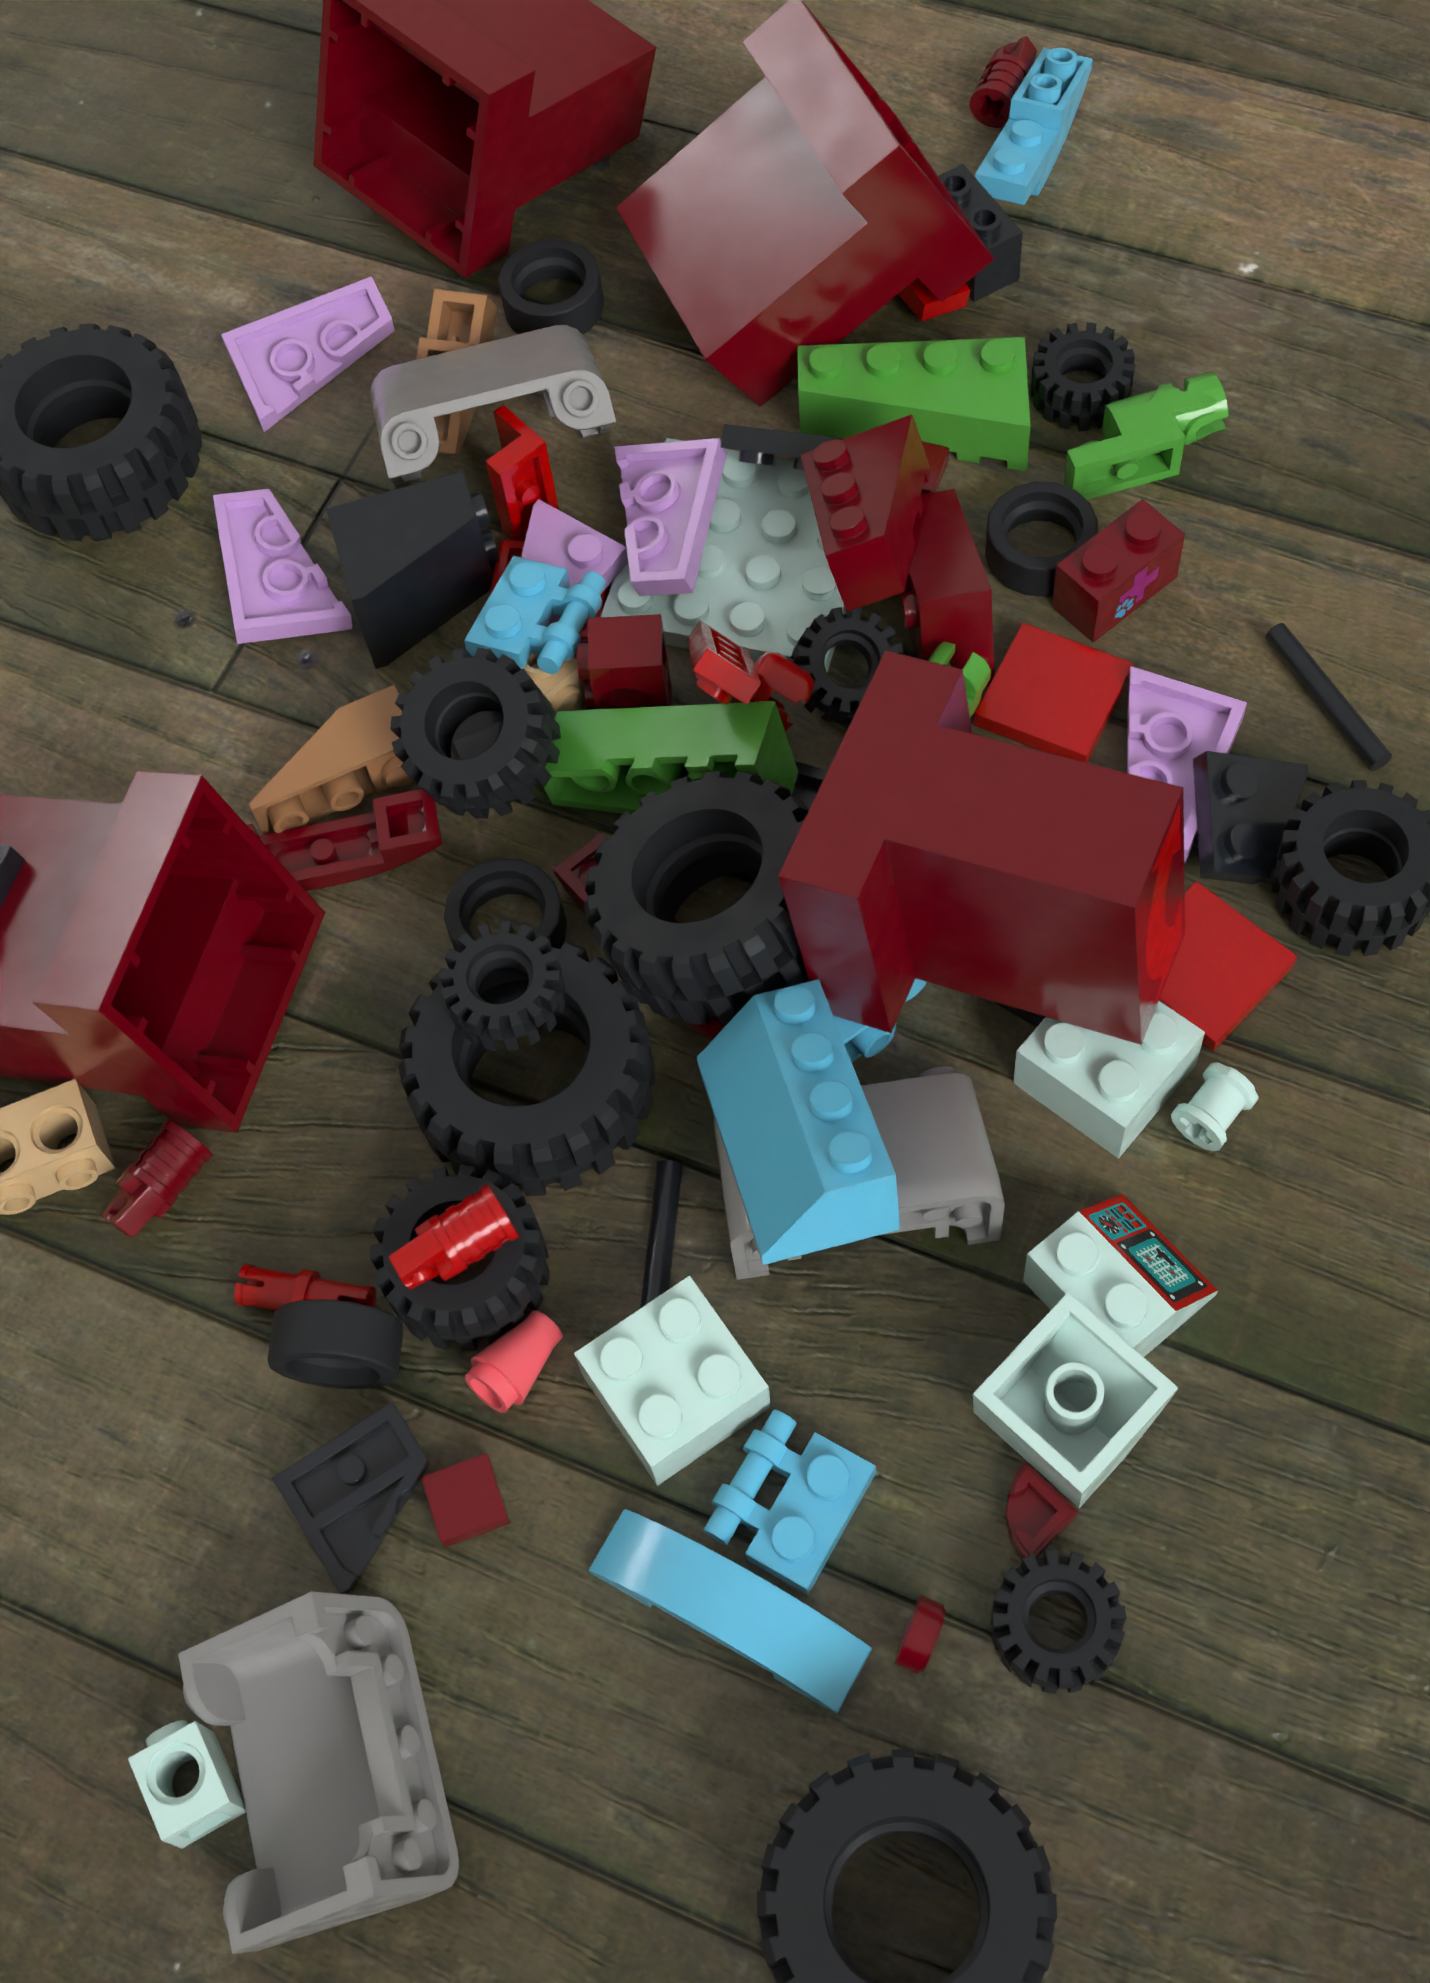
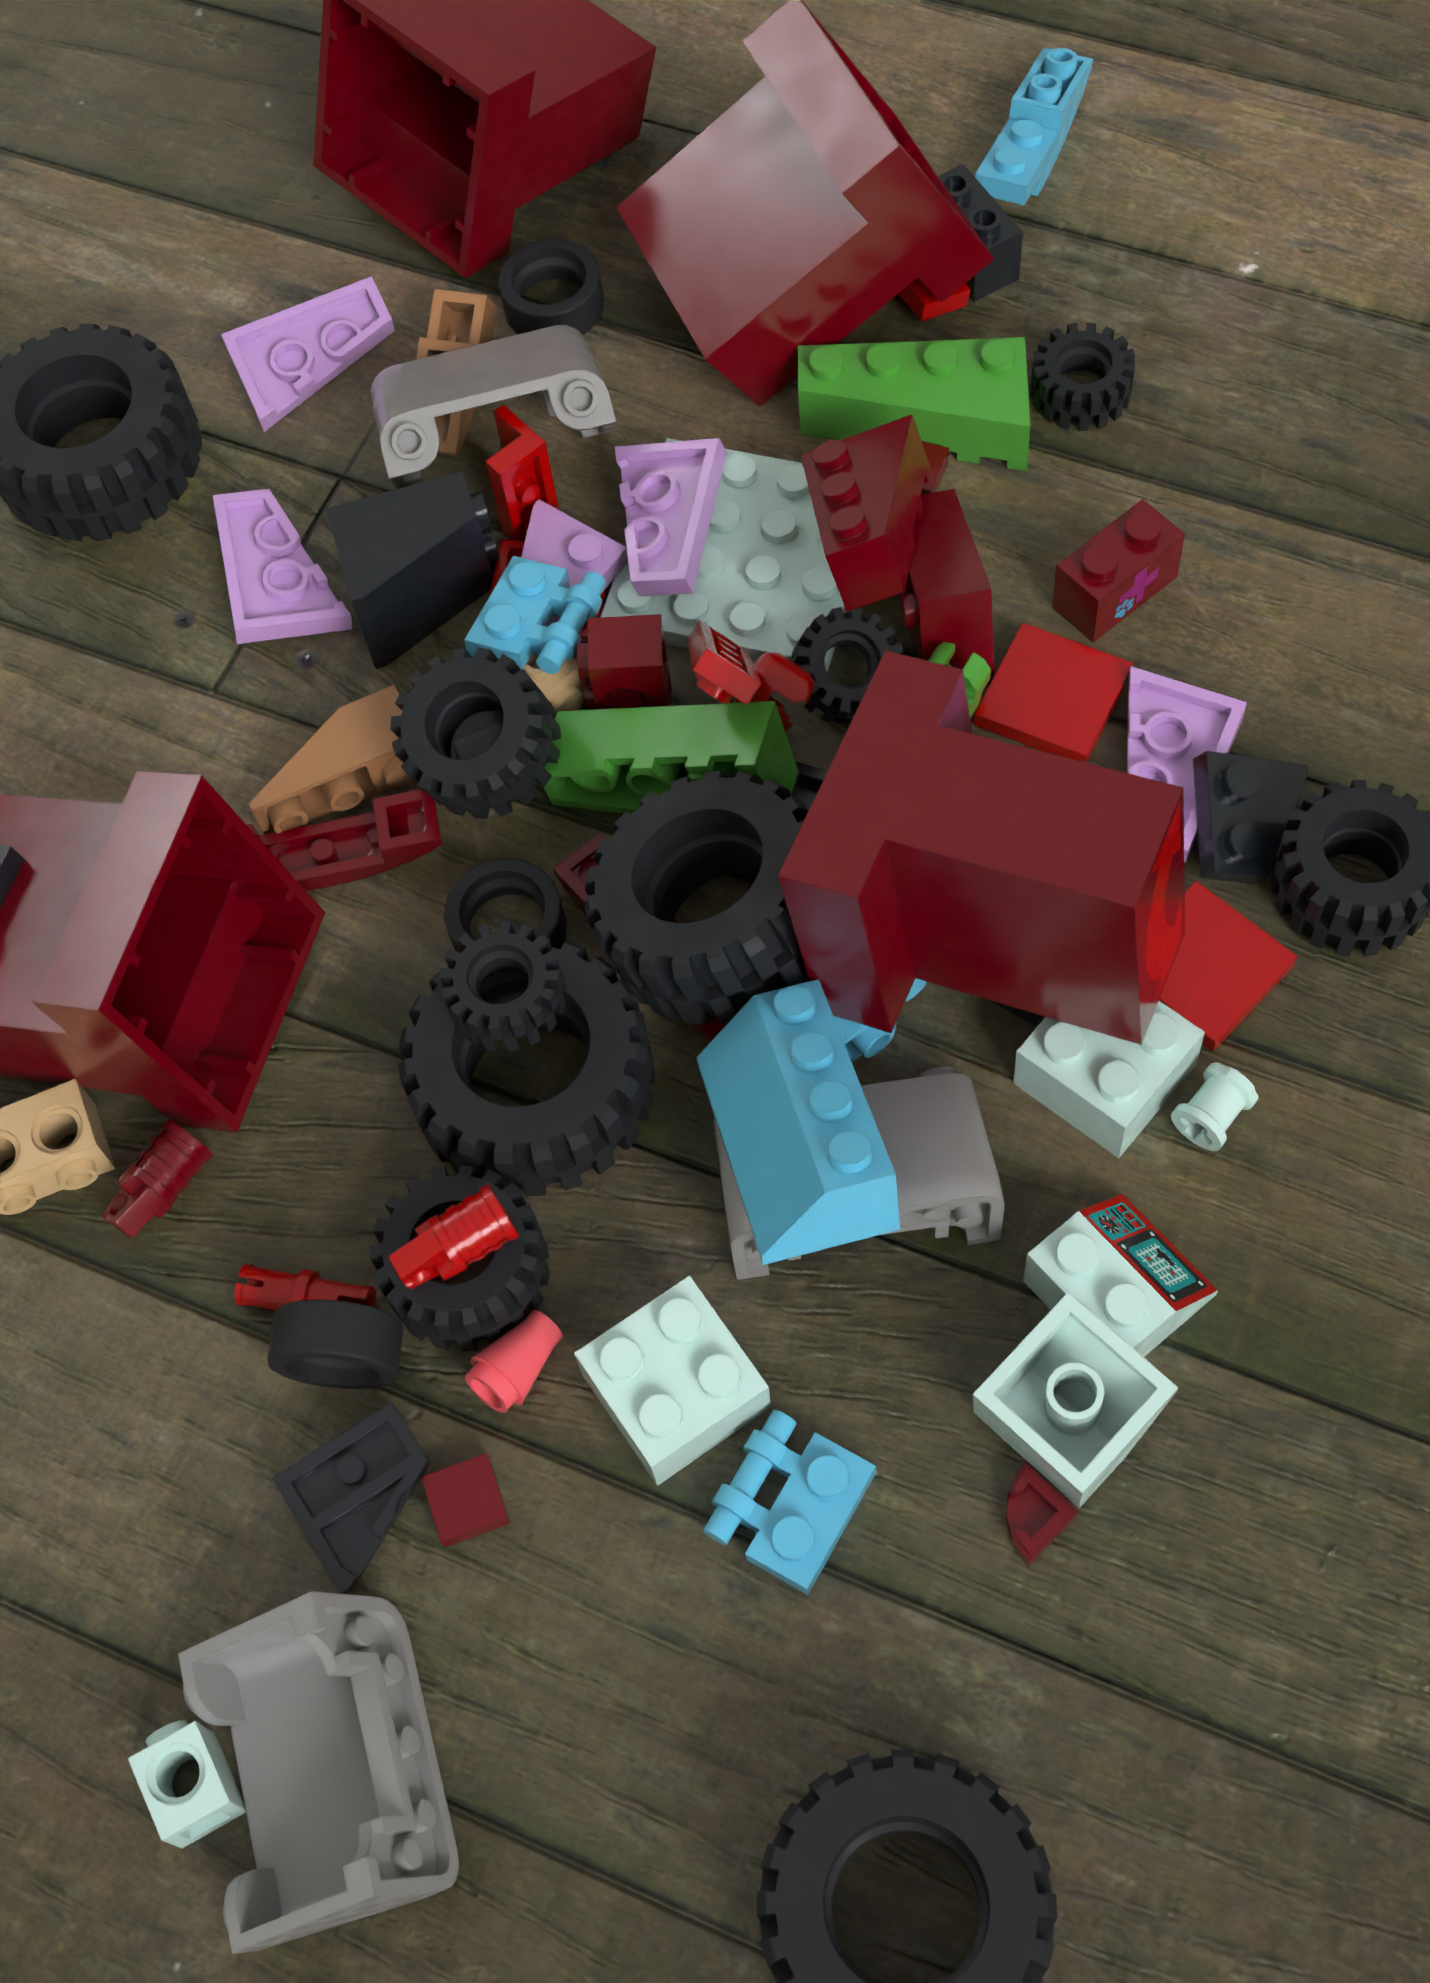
medium azure slope [589,1509,872,1715] -> none
black bar [640,1160,683,1308] -> none
black wing [721,424,843,470] -> none
dark red tile [894,1595,947,1674] -> none
dark red hinge [970,36,1037,128] -> none
black tyre [985,481,1098,597] -> none
black tyre [990,1549,1126,1694] -> none
bright green plate [1064,371,1229,500] -> none
black bar [1265,623,1392,771] -> none

